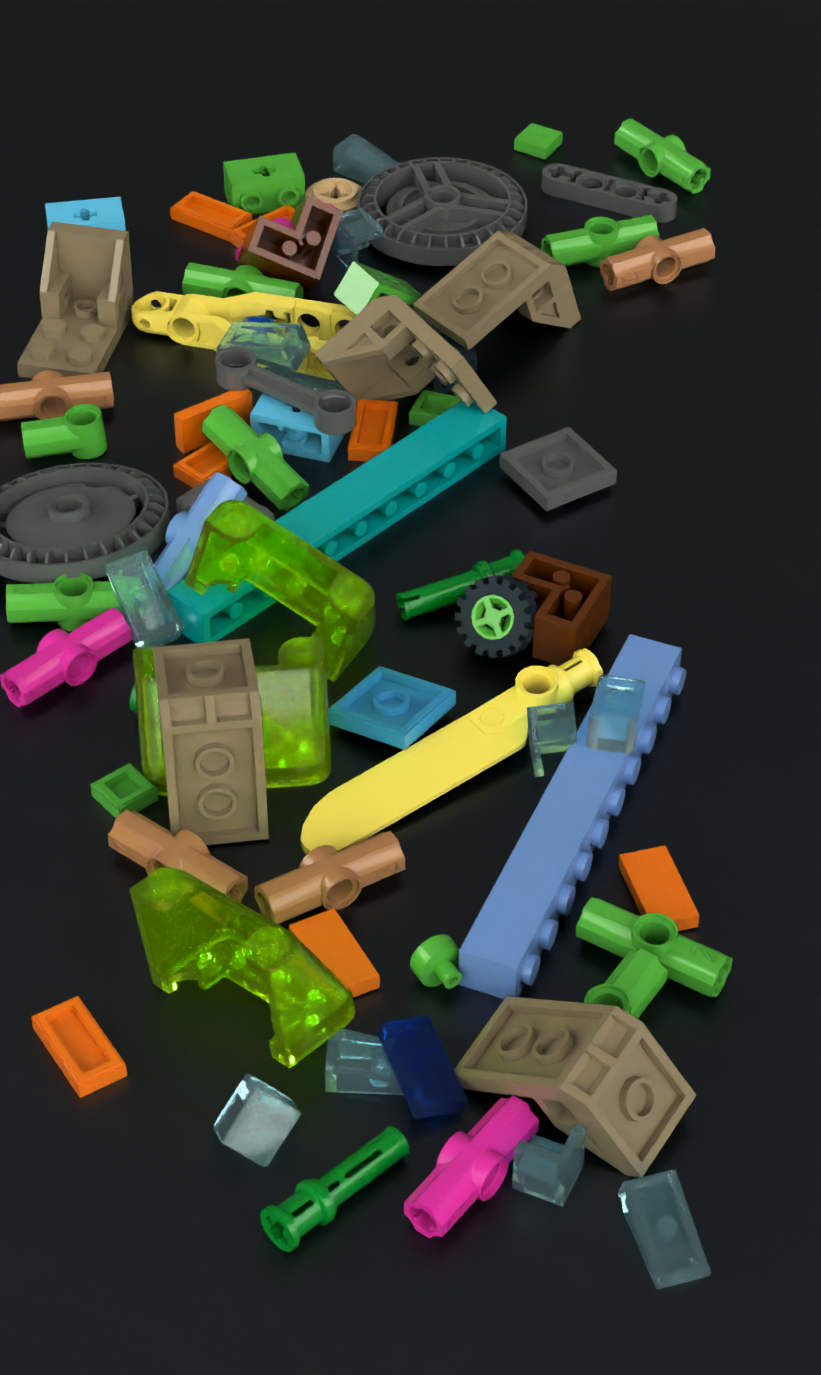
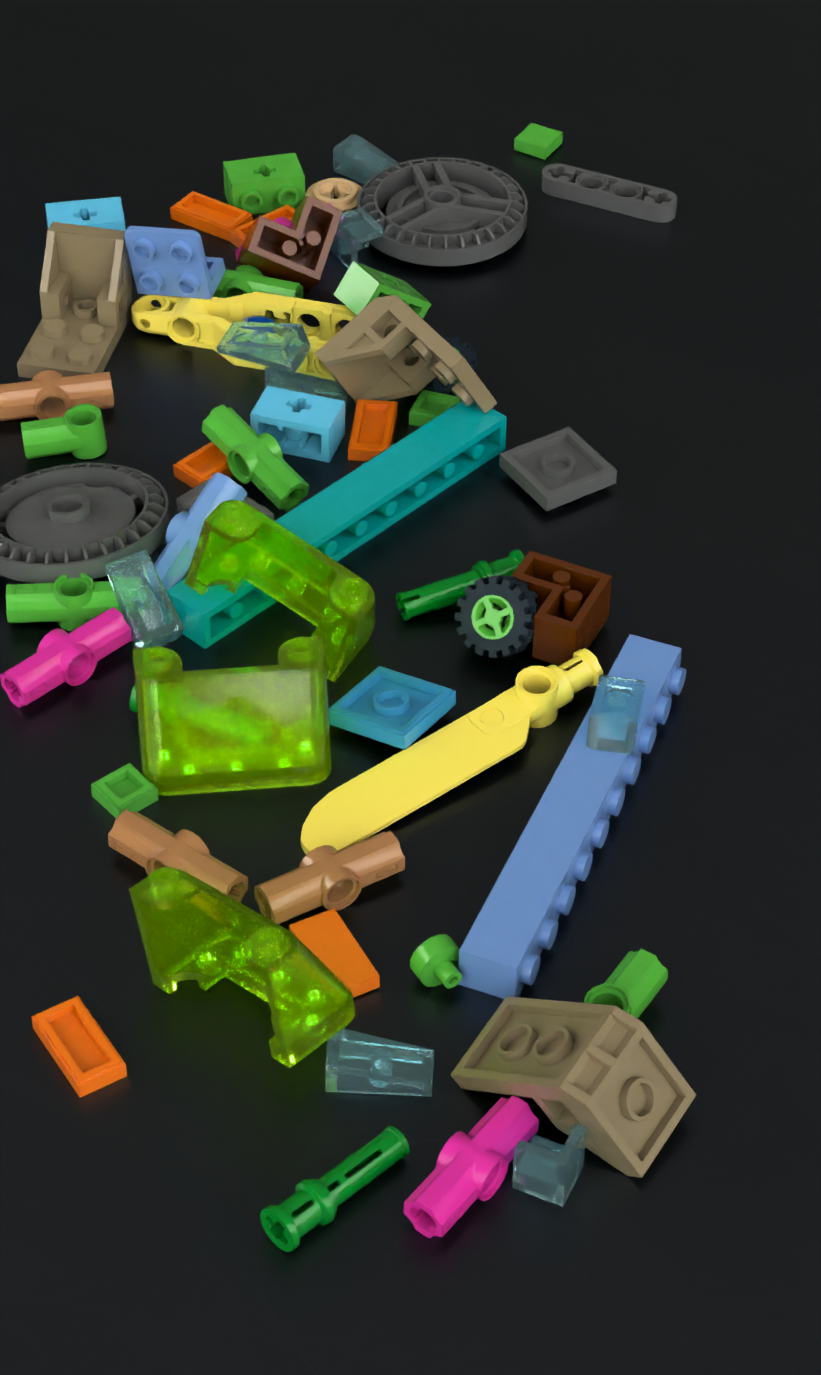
dark tan bracket [153,638,269,845] -> none
orange tile [174,389,253,454] -> none
clear light blue panel [213,1073,302,1167] -> none
dark grey piece [215,346,356,435] -> none
clear blue tile [377,1016,468,1119] -> none
dark tan bracket [412,231,581,350] -> none
clear light blue panel [527,701,578,777] -> none
bright green piece [541,215,660,268] -> none
bright green piece [576,897,733,998] -> none
medium nougat piece [600,228,716,292] -> none
bright green piece [614,118,711,194] -> none
orange tile [618,845,699,931] -> none
clear light blue slope [618,1169,711,1289] -> none
none -> medium blue bracket [124,226,226,299]

